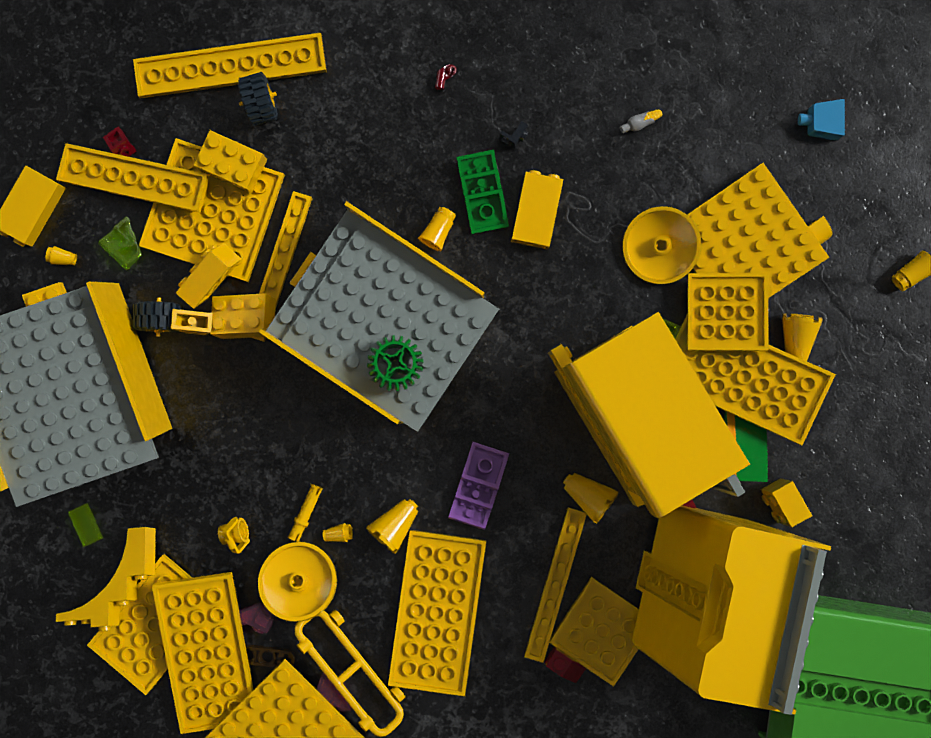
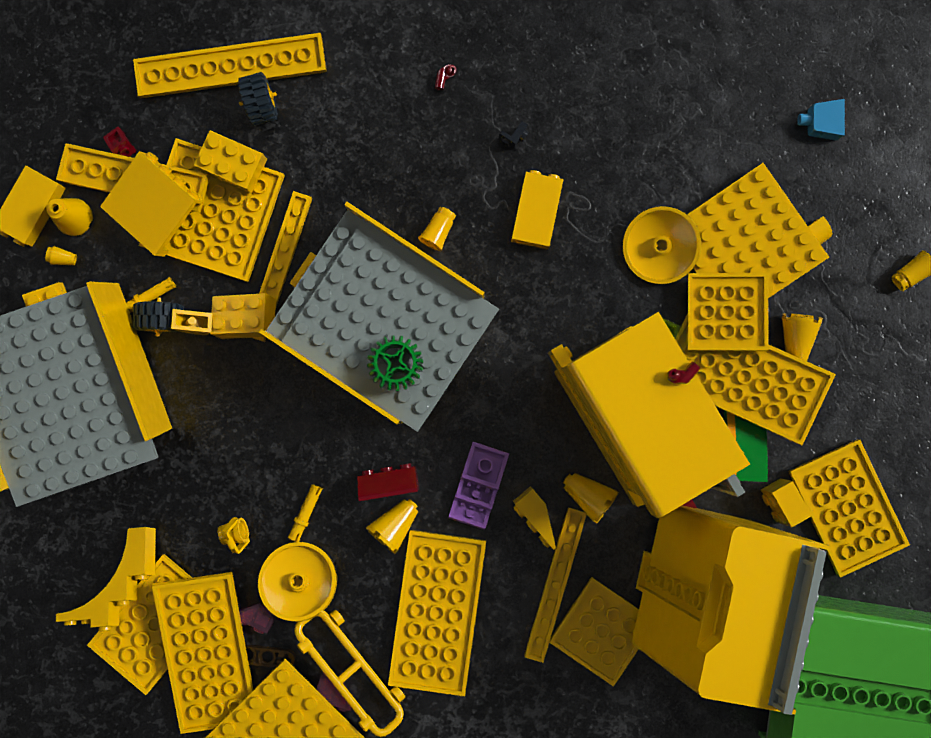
clear neon green tile [68,503,103,547] -> none
clear neon green slope [99,216,141,271] -> none
yellow brick [176,243,241,309] -> none
yellow cone [323,523,353,542] -> none
green slope [456,149,509,234] -> none
dark red slope [544,646,586,683] -> none
light grey piece [620,109,662,133] -> none
none -> yellow cone [46,198,93,236]
none -> yellow panel [100,151,204,257]
none -> yellow pin [126,277,176,313]
none -> dark red slope [357,463,420,501]
none -> yellow slope [513,486,556,550]
none -> dark red arm [668,362,701,384]
none -> yellow plate [788,439,910,578]

